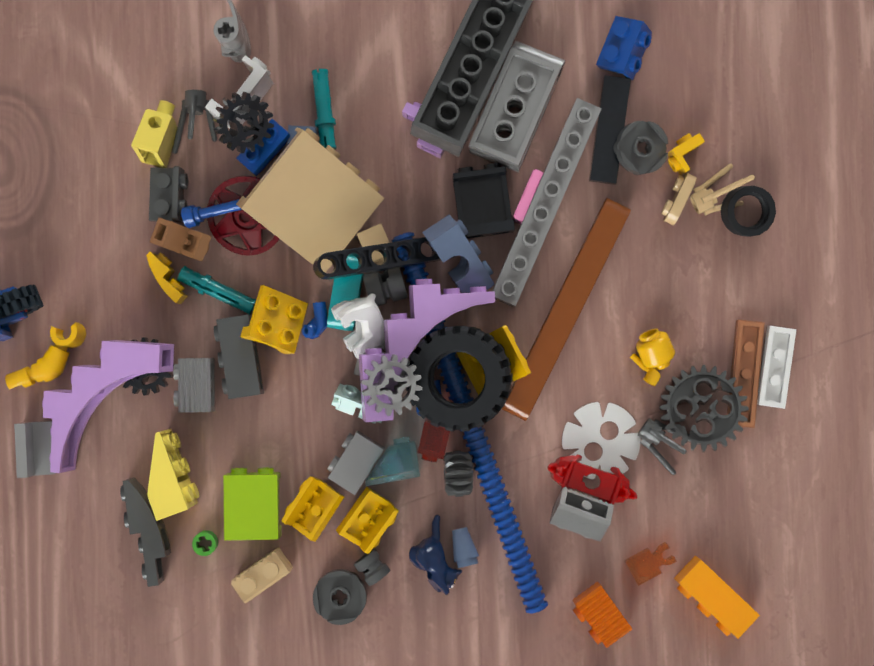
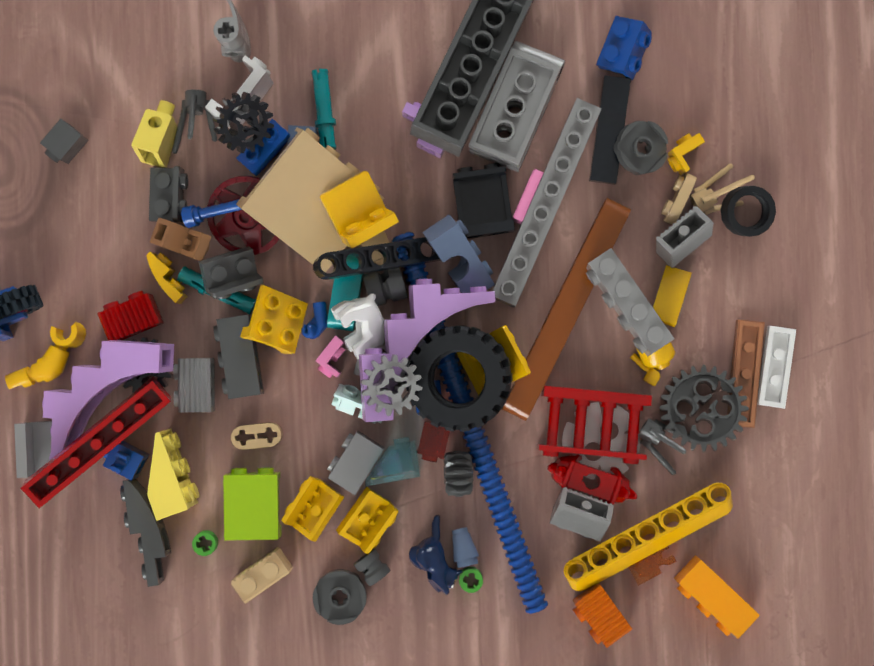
none -> red brick [20,376,171,509]
none -> dark grey brick [40,118,89,164]
none -> red brick [97,291,164,341]
none -> blue brick [103,441,150,480]
none -> dark grey bracket [199,246,264,299]
none -> tan beam [231,422,283,450]
none -> bright pink bracket [316,336,345,378]
none -> yellow bracket [320,171,399,249]
none -> bright green bush [459,567,483,593]
none -> red fence [537,386,652,464]
none -> yellow beam [563,483,733,591]
none -> light grey brick [586,248,674,357]
none -> yellow slope [653,265,692,327]
none -> light grey brick [656,206,714,268]

